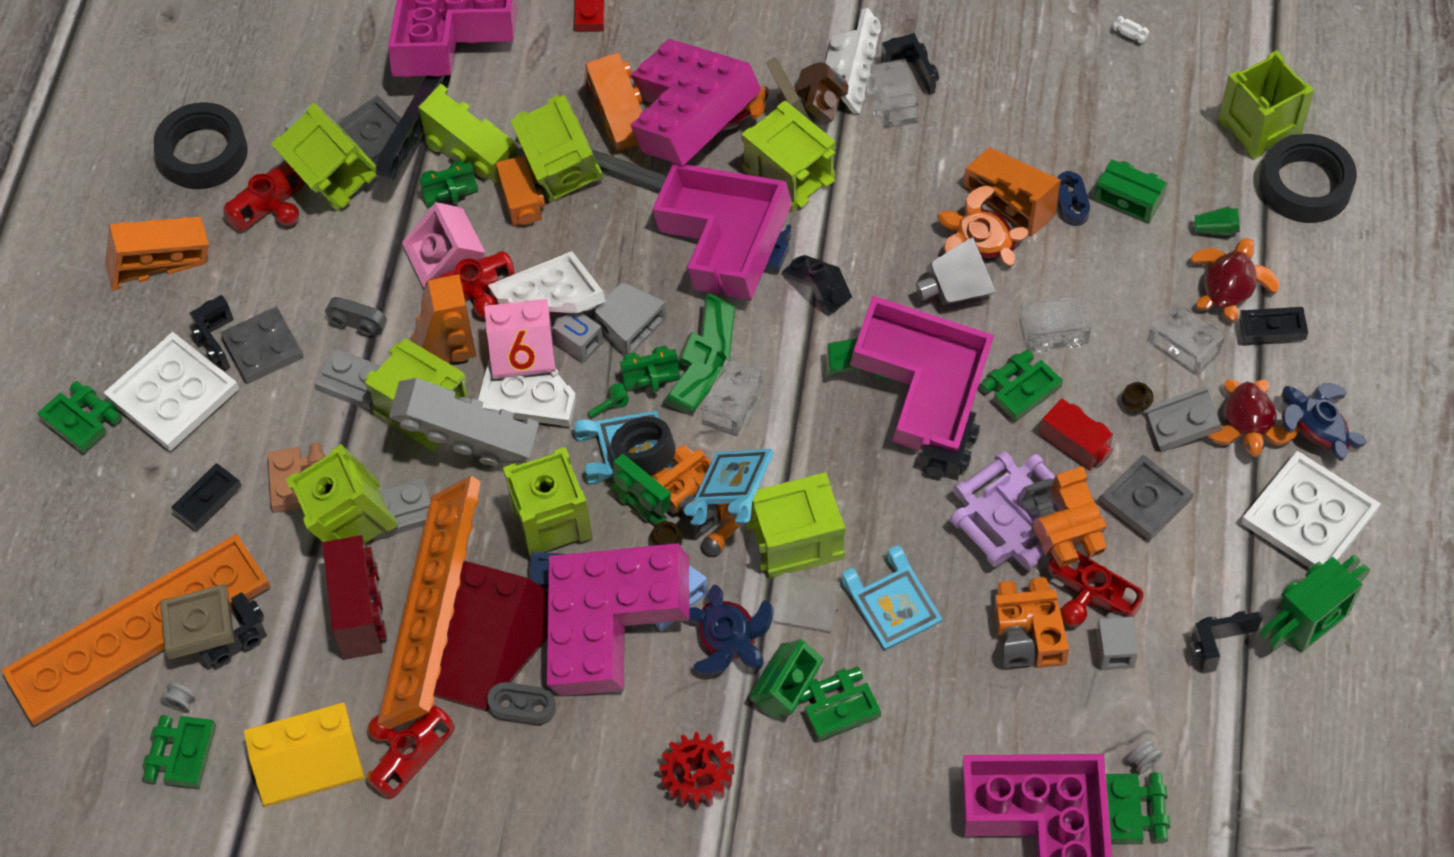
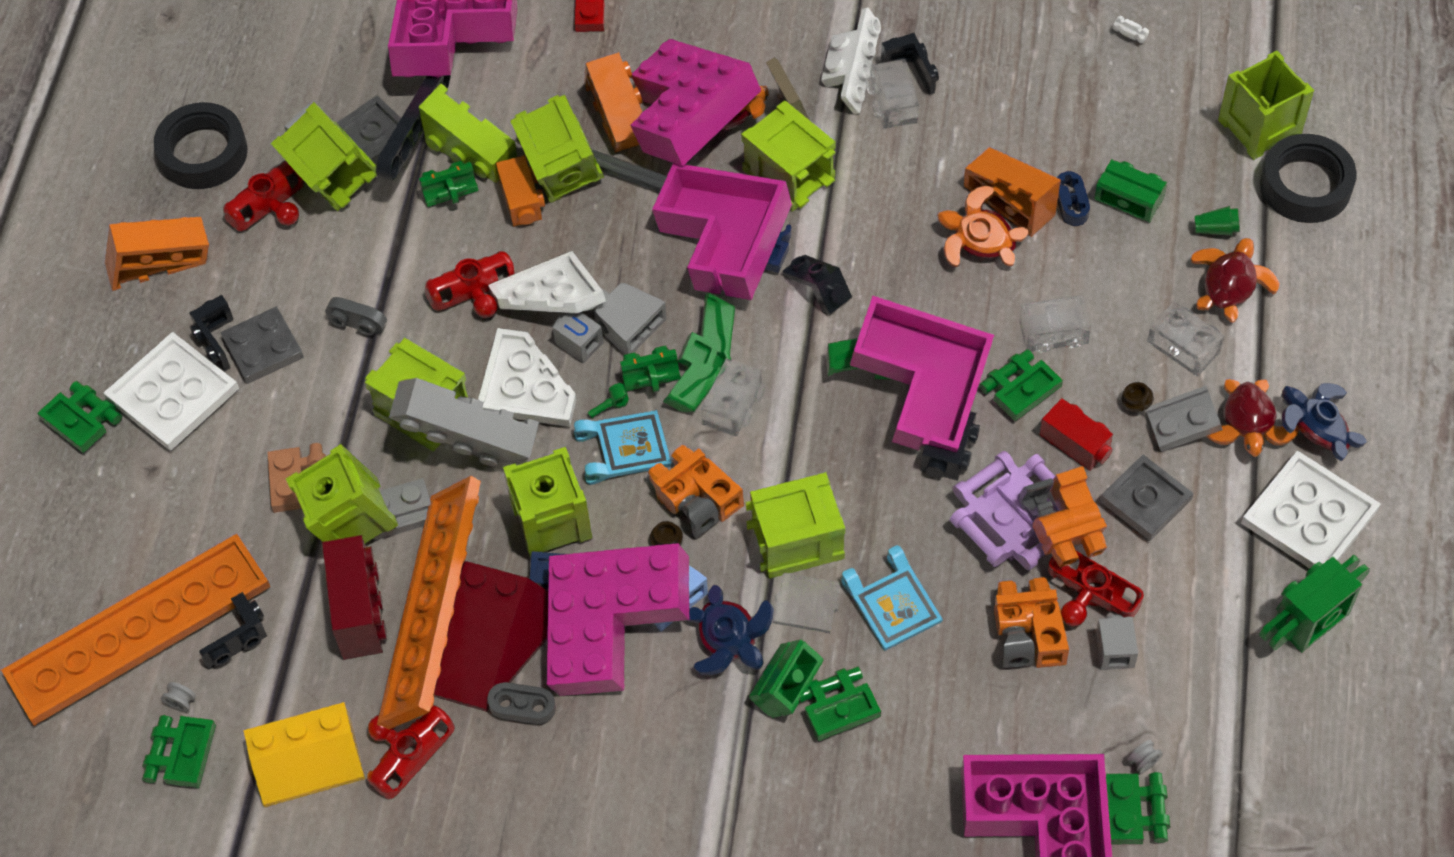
dark tan plate [160,584,235,660] -> none
black plate [171,463,242,531] -> none
light grey plate [314,349,381,412] -> none
bright pink slope [402,202,486,288] -> none
orange wedge [410,274,477,363] -> none
bright pink slope [485,299,556,379] -> none
black tyre [611,416,676,475] -> none
green plate [611,453,671,525] -> none
red gear [659,732,735,808] -> none
medium azure flag [684,449,774,525] -> none
orange piece [703,515,740,556] -> none
reddish brown brick [795,62,849,124] -> none
light grey torso [916,237,996,306] -> none
black bracket [1190,611,1263,674] -> none
black plate [1239,307,1308,343] -> none

